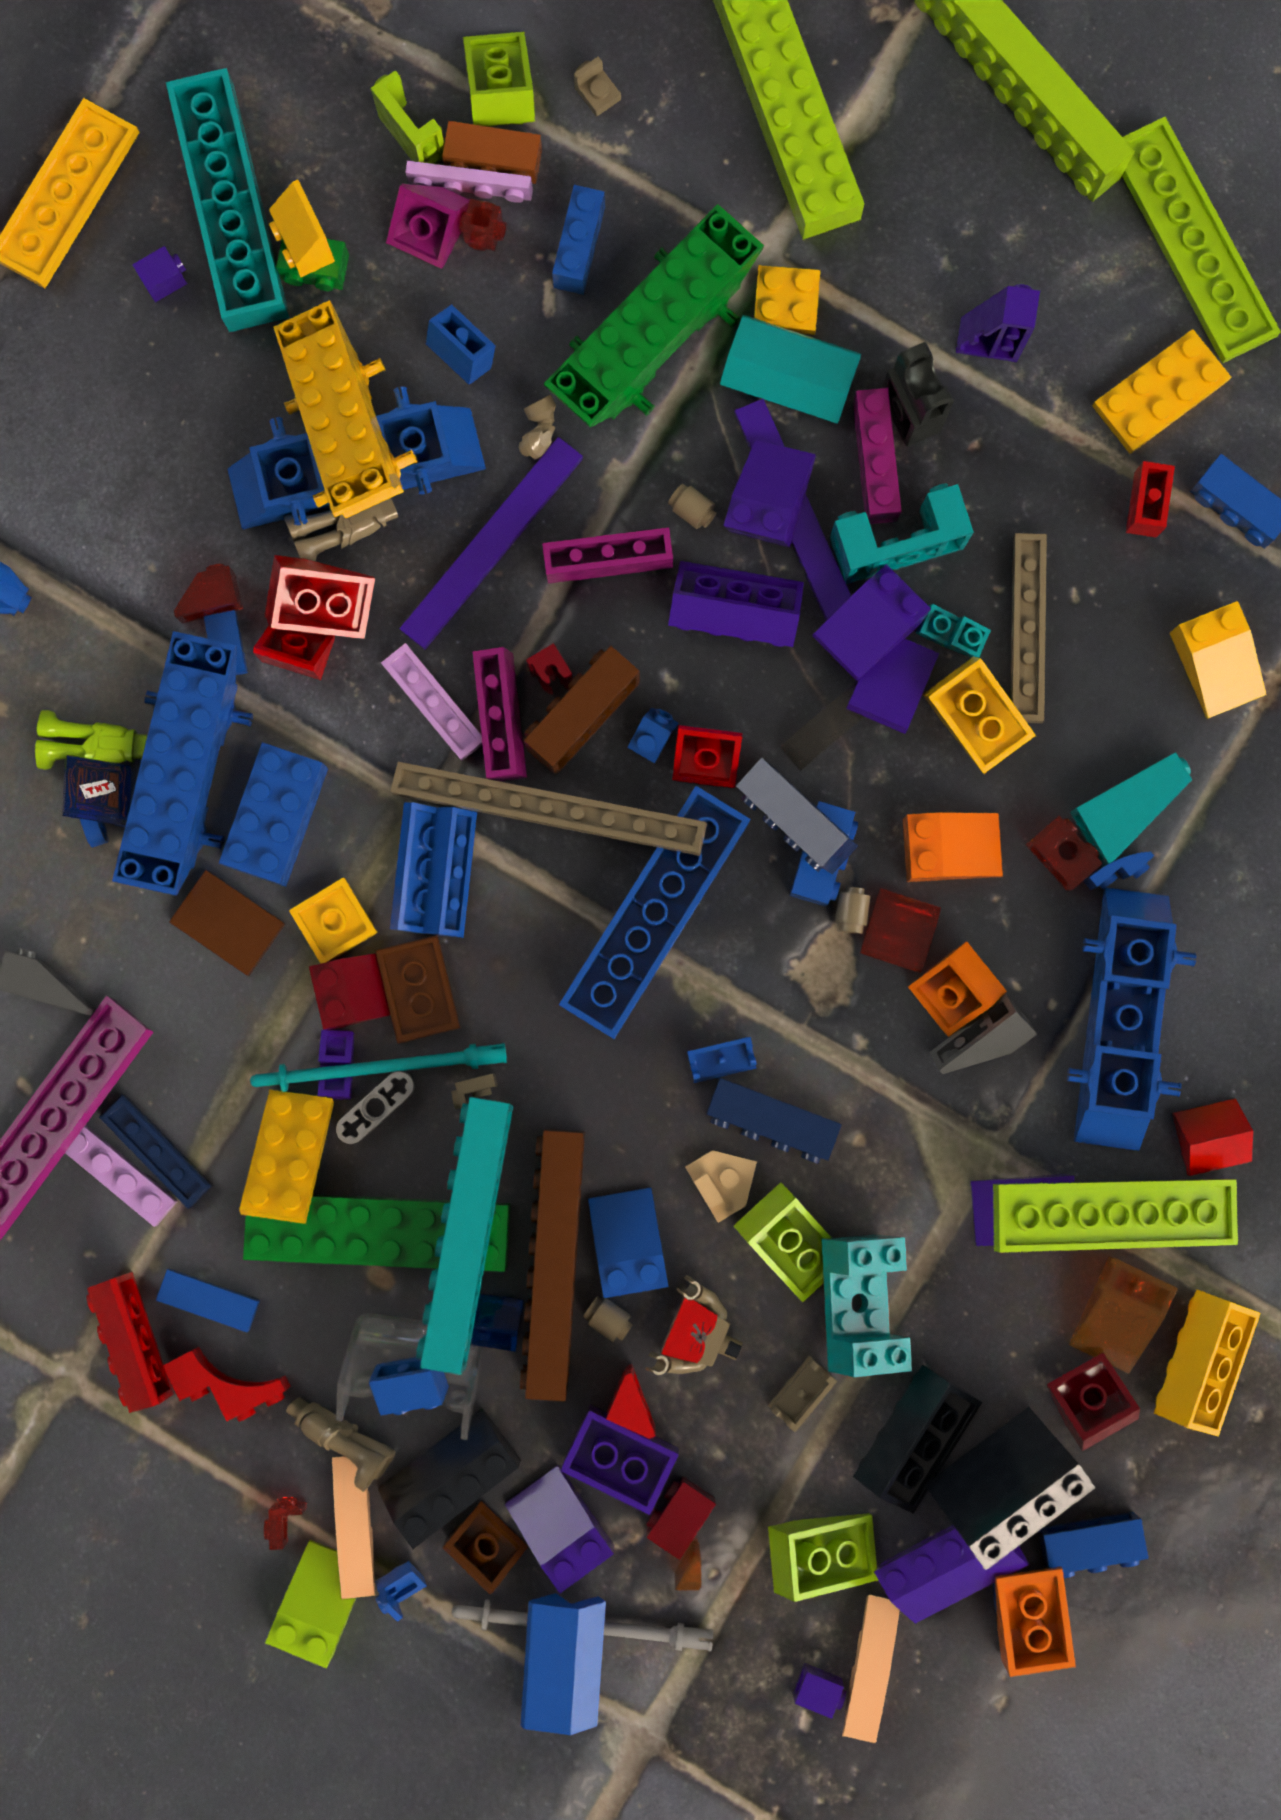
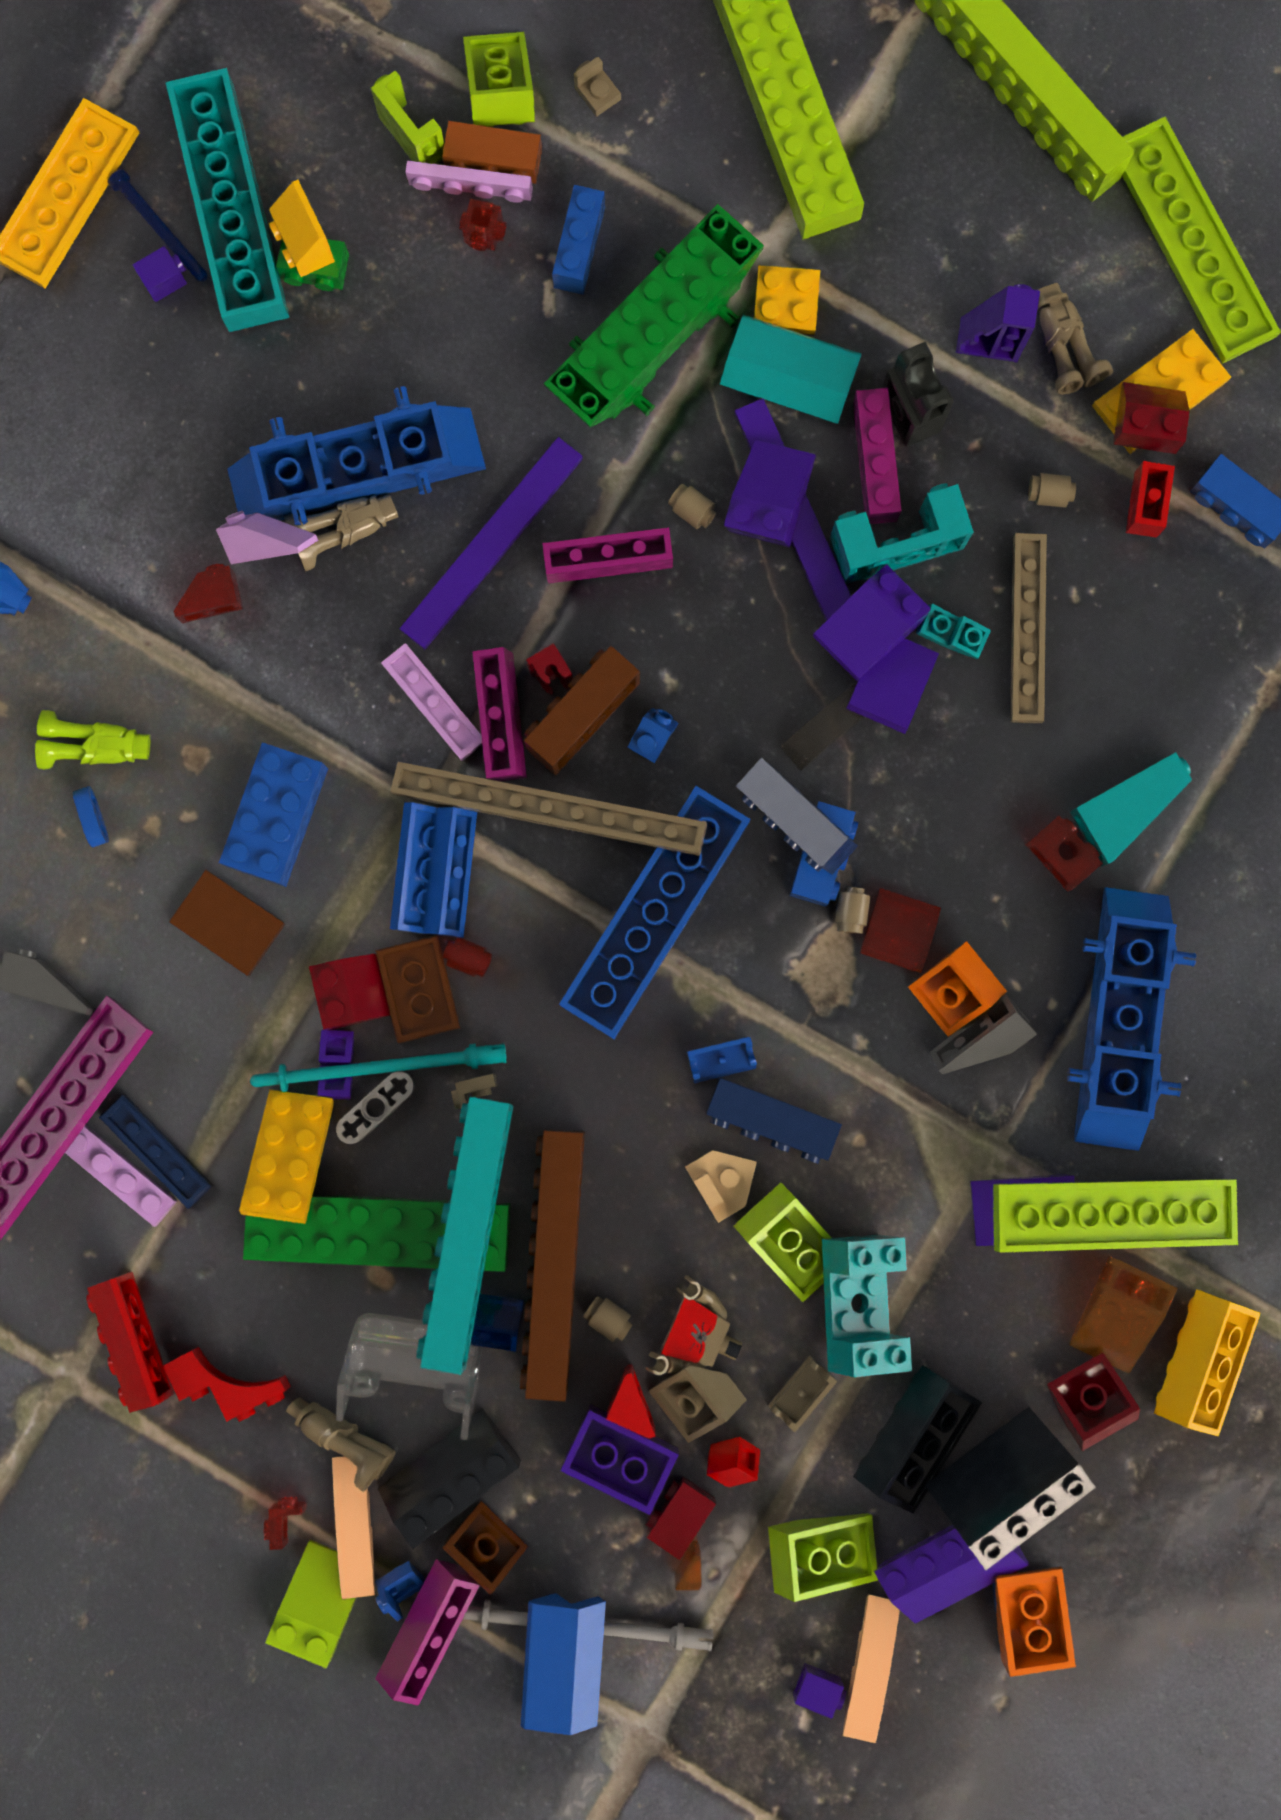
clear blue tile [62,755,131,826] -> none
blue piece [112,631,253,896] -> none
blue tile [156,1268,260,1332] -> none
blue tile [204,610,248,675] -> none
red slope [253,625,335,680] -> none
red slope [265,555,375,639] -> none
yellow piece [274,300,417,519] -> none
yellow plate [289,877,378,964] -> none
blue brick [369,1357,449,1416] -> none
magenta slope [386,184,470,269] -> none
blue brick [426,305,496,385] -> none
slope [505,1464,615,1593] -> none
dark tan arm [519,394,556,459] -> none
blue slope [588,1187,668,1298] -> none
dark purple slope [668,561,804,647] -> none
red slope [672,725,743,788] -> none
orange slope [903,813,1003,882] -> none
yellow slope [922,656,1036,774] -> none
blue brick [1038,1512,1149,1578] -> none
blue slope [1082,851,1154,890] -> none
yellow slope [1169,601,1266,719] -> none
red slope [1172,1098,1253,1176] -> none
none -> clear blue bar [108,169,208,282]
none -> lavender slope [216,511,318,564]
none -> magenta brick [375,1559,480,1706]
none -> clear red brick [443,936,493,977]
none -> dark tan slope [649,1365,747,1443]
none -> red panel [706,1437,761,1487]
none -> dark tan brick [1028,473,1076,508]
none -> dark tan piece [1037,283,1114,395]
none -> dark red slope [1113,382,1190,454]

